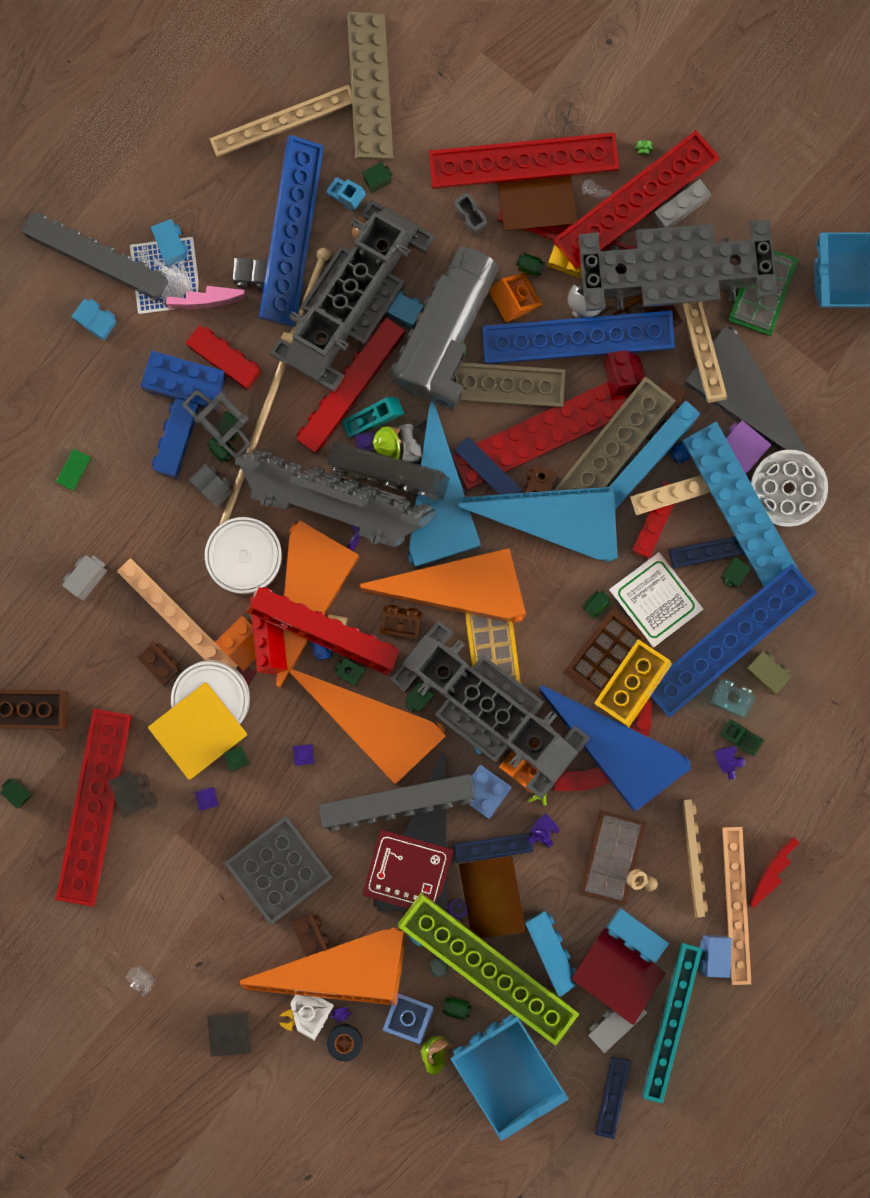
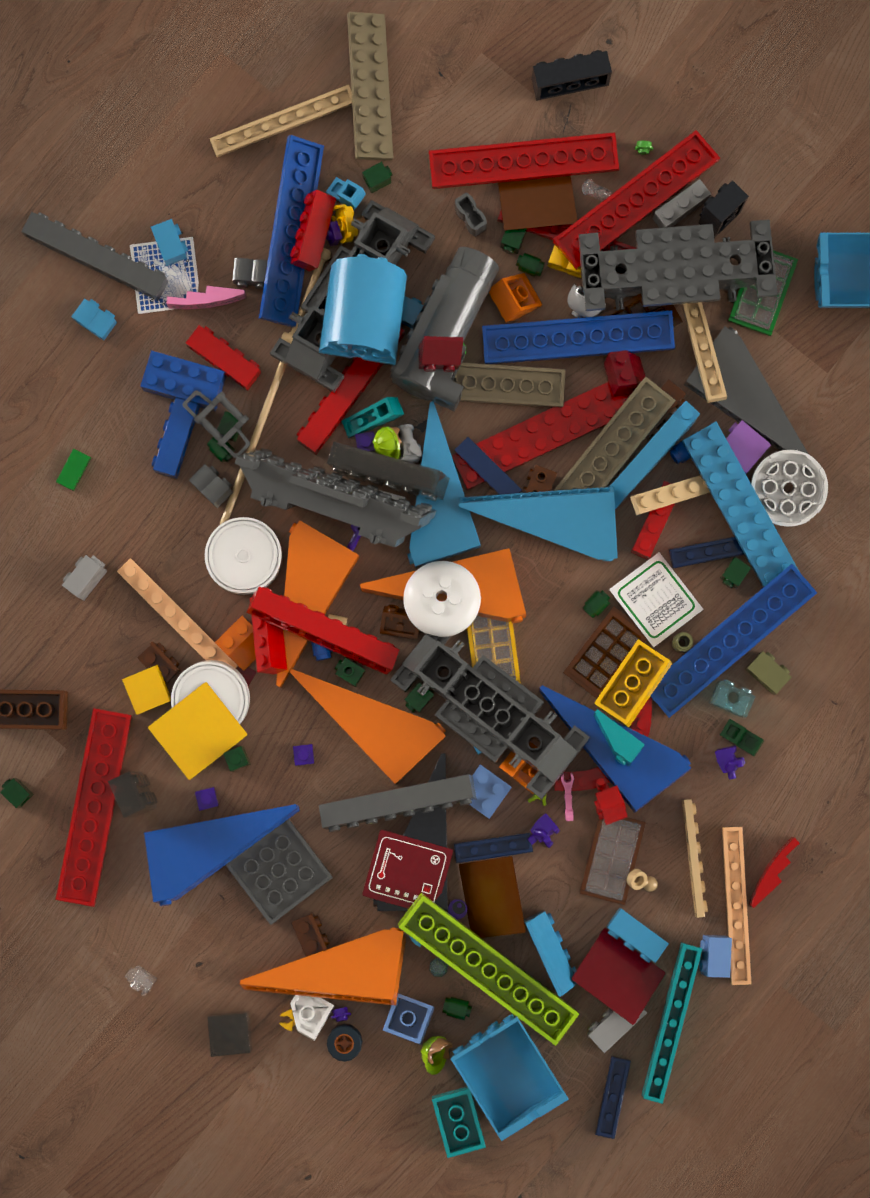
none -> yellow tile [122,665,171,715]
none -> blue slope [144,804,300,906]
none -> red brick [290,190,336,271]
none -> dark azure cylinder [319,254,407,365]
none -> dark purple plate [326,221,343,246]
none -> yellow plate [332,204,358,243]
none -> white brick [403,561,481,637]
none -> dark red slope [418,336,463,372]
none -> teal brick [432,1086,486,1158]
none -> dark green brick [500,228,527,254]
none -> black brick [531,50,612,101]
none -> bright pink piece [561,773,574,821]
none -> teal slope [594,709,645,766]
none -> red brick [594,778,628,825]
none -> olive brick [672,632,693,653]
none -> black brick [698,180,749,238]

